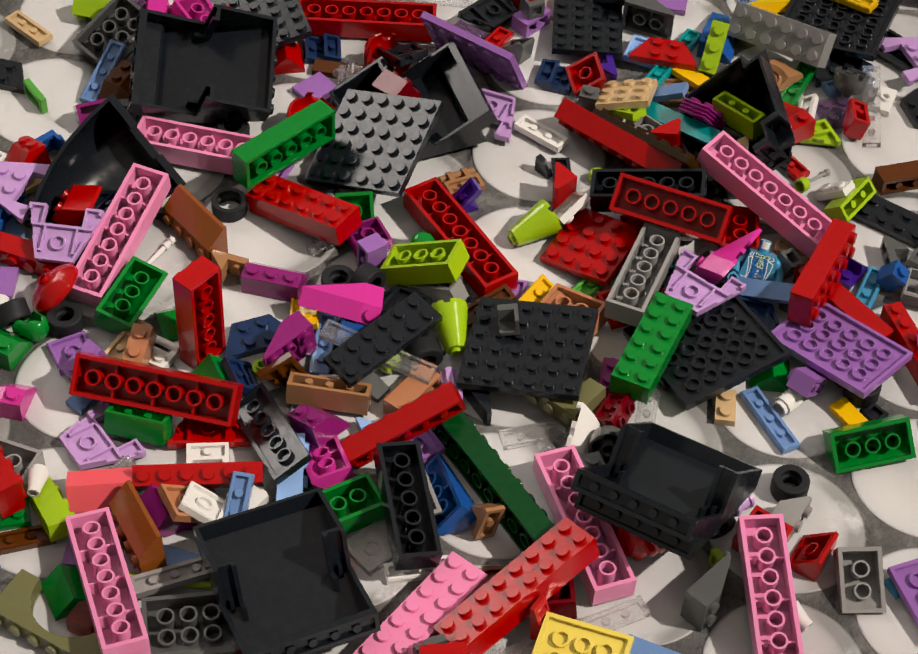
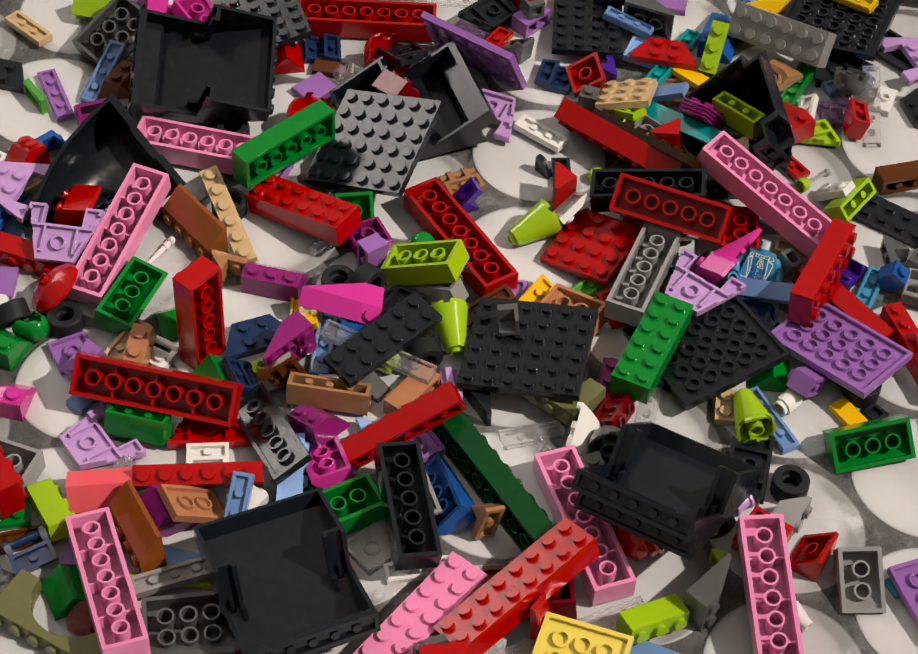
white cone [27,464,50,497] -> none
white tile [178,481,226,524] -> none
none -> dark blue plate [1,525,59,575]
none -> medium lavender tile [37,68,75,123]
none -> tan plate [199,165,258,262]
none -> medium blue tile [602,6,655,39]
none -> lime brick [616,593,690,645]
none -> black wing [729,437,775,505]
none -> lime cone [733,388,777,442]

